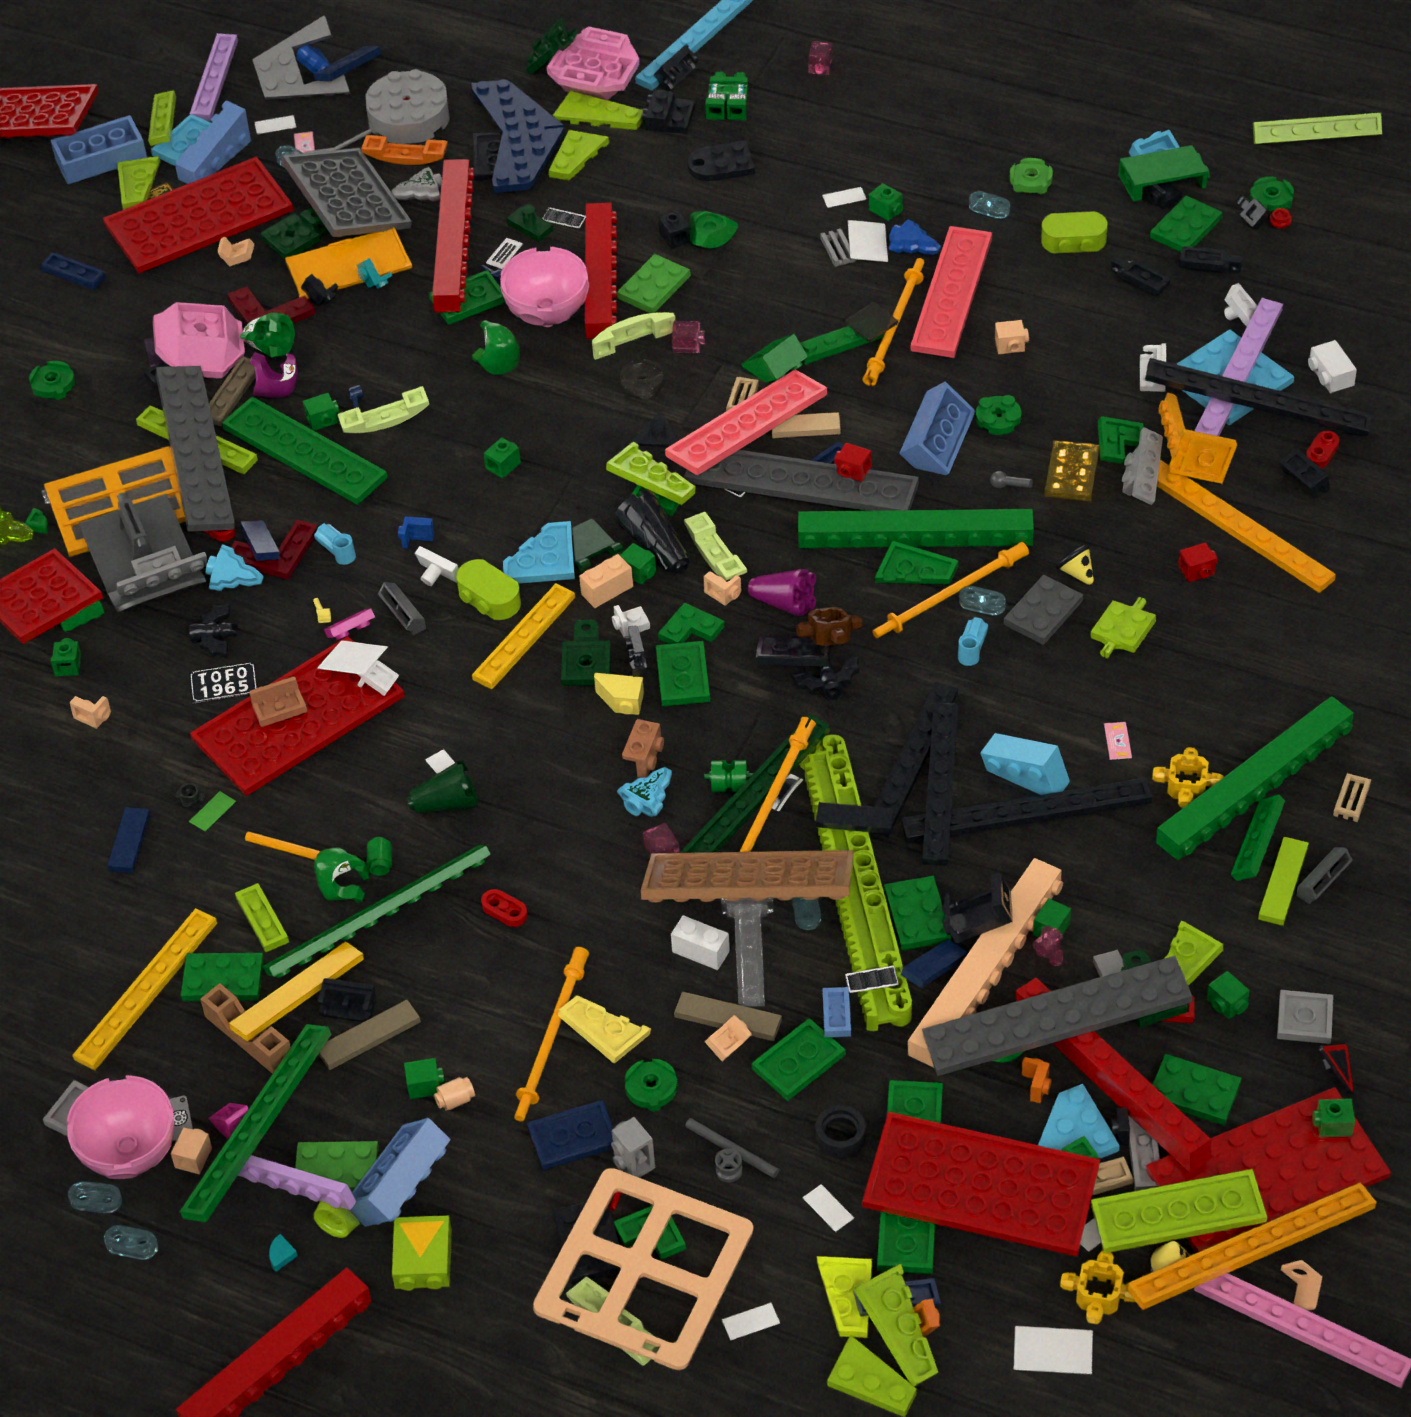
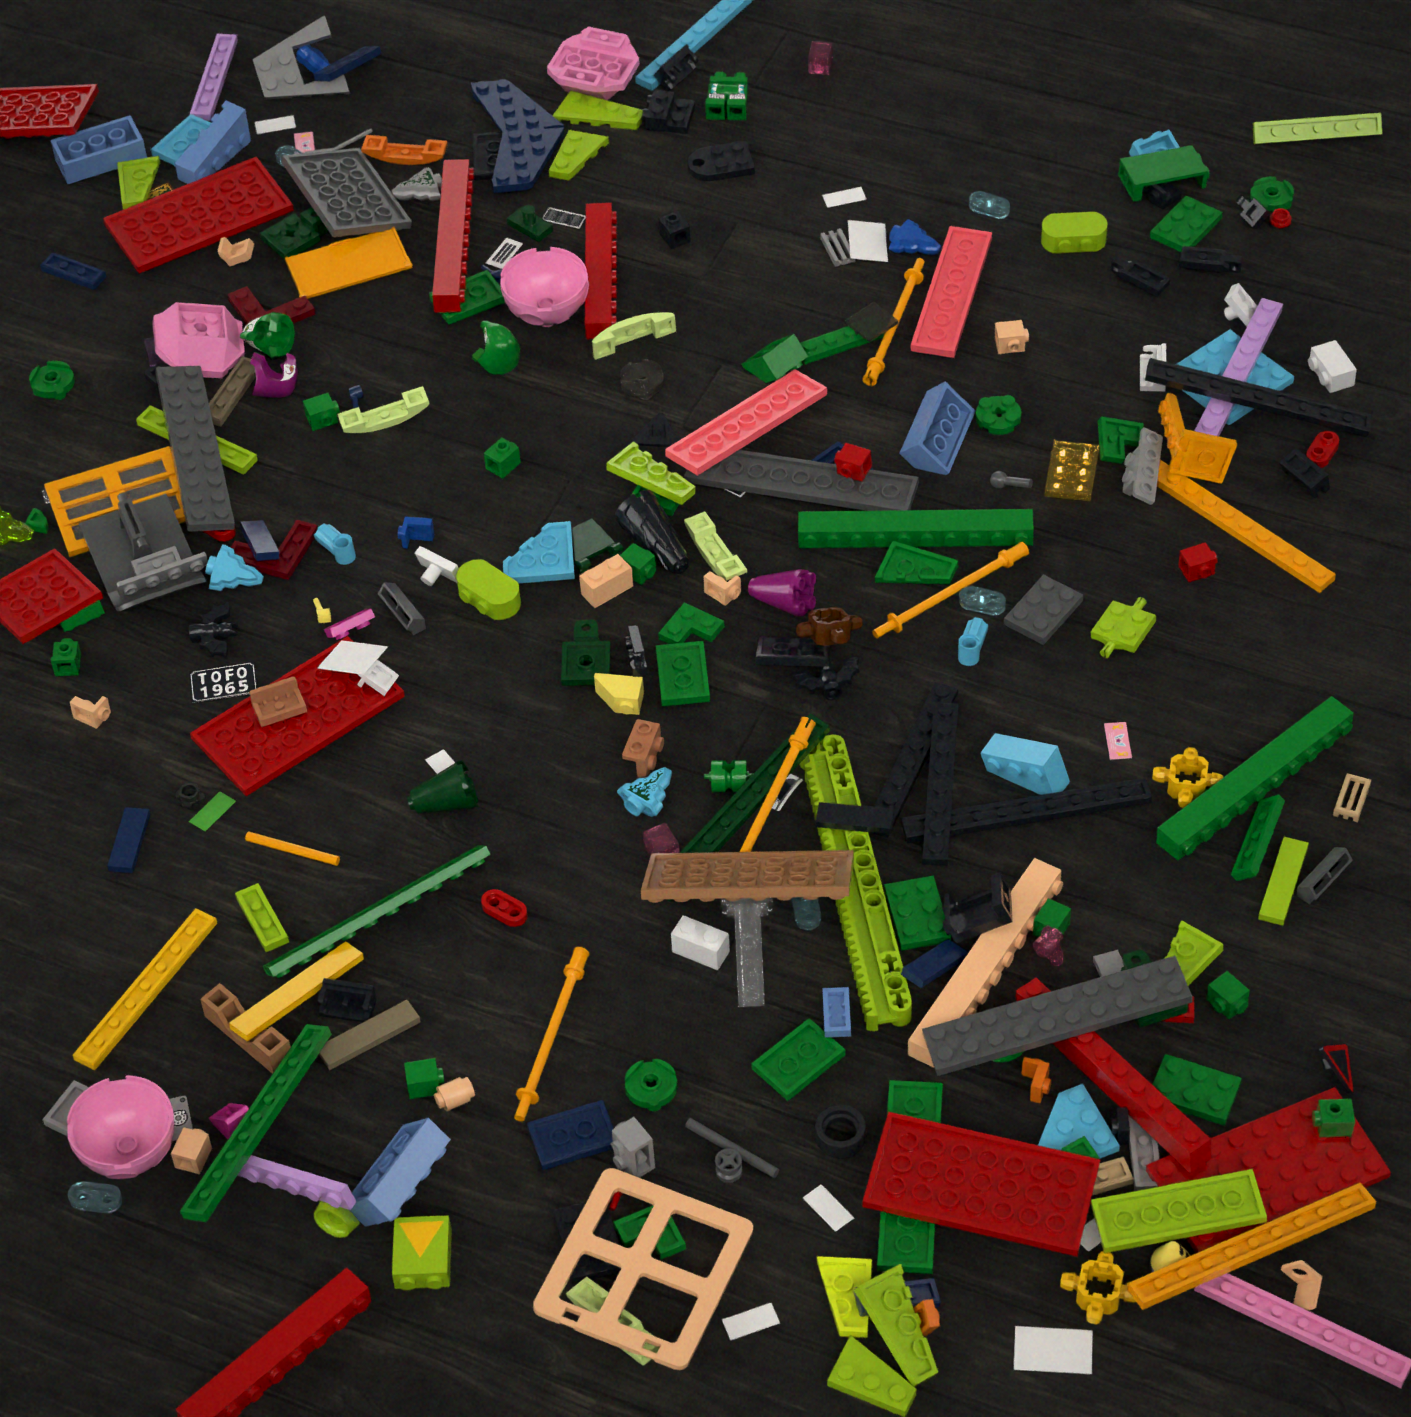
clear light blue plate [104,1225,158,1260] -> none
lime tile [148,91,176,146] -> none
green plate [181,953,264,1001] -> none
green plate [222,397,388,505] -> none
teal tile [269,1234,298,1272] -> none
bright green plate [295,1141,379,1193] -> none
black bracket [301,274,338,307] -> none
green piece [314,847,369,903] -> none
teal bracket [356,258,393,289] -> none
light grey piece [366,69,449,144] -> none
green brick [367,837,392,876] -> none
yellow tile [472,583,575,689] -> none
dark green plate [525,18,578,75] -> none
light yellow wing [558,996,651,1064] -> none
white bracket [612,605,650,637] -> none
bright green plate [617,254,690,313] -> none
clear pink brick [672,321,705,353] -> none
dark tan tile [674,992,782,1041] -> none
green hat [689,211,738,248] -> none
light nougat bracket [705,1015,752,1061] -> none
tan tile [726,377,759,411] -> none
tan tile [772,412,840,438] -> none
sticker [845,966,899,993] -> none
green brick [869,183,903,221] -> none
bright green plate [1010,158,1053,194] -> none
light yellow hat [1056,544,1094,585] -> none
light grey plate [1277,990,1333,1044] -> none

